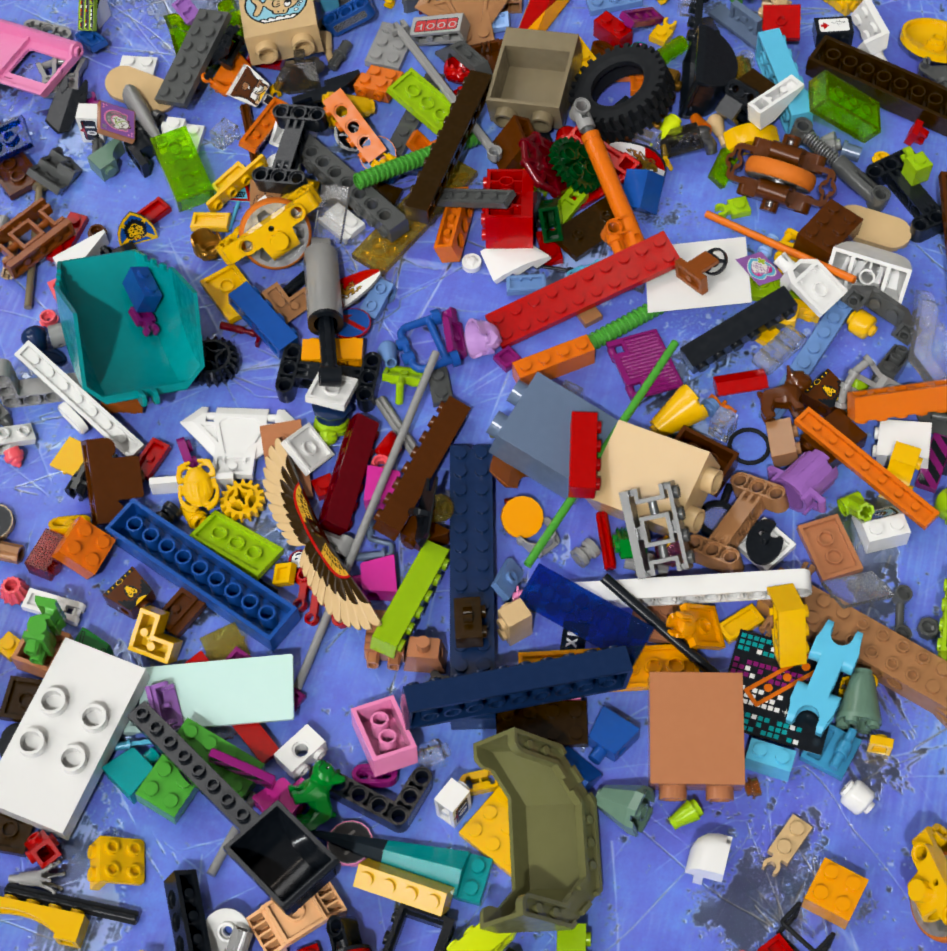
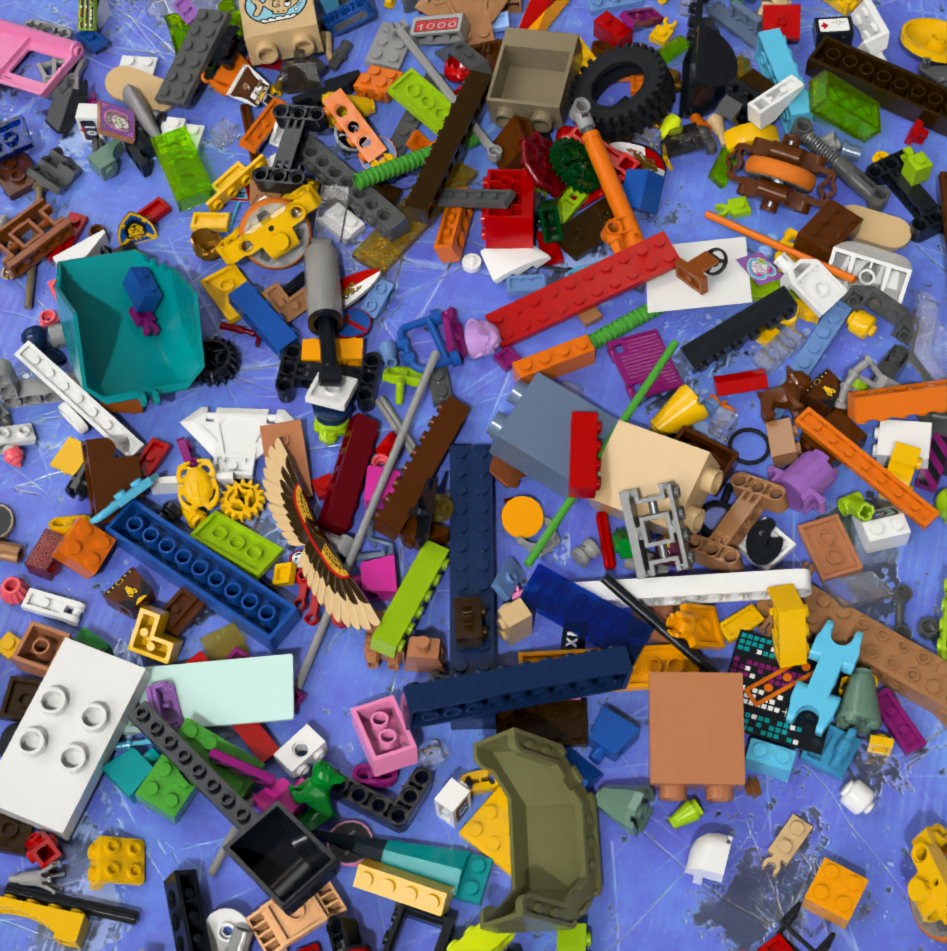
bright green hips [22,595,67,665] -> none
white tile [280,422,335,476] -> none
none -> medium azure plate [90,472,159,524]
none -> magenta plate [877,687,927,757]

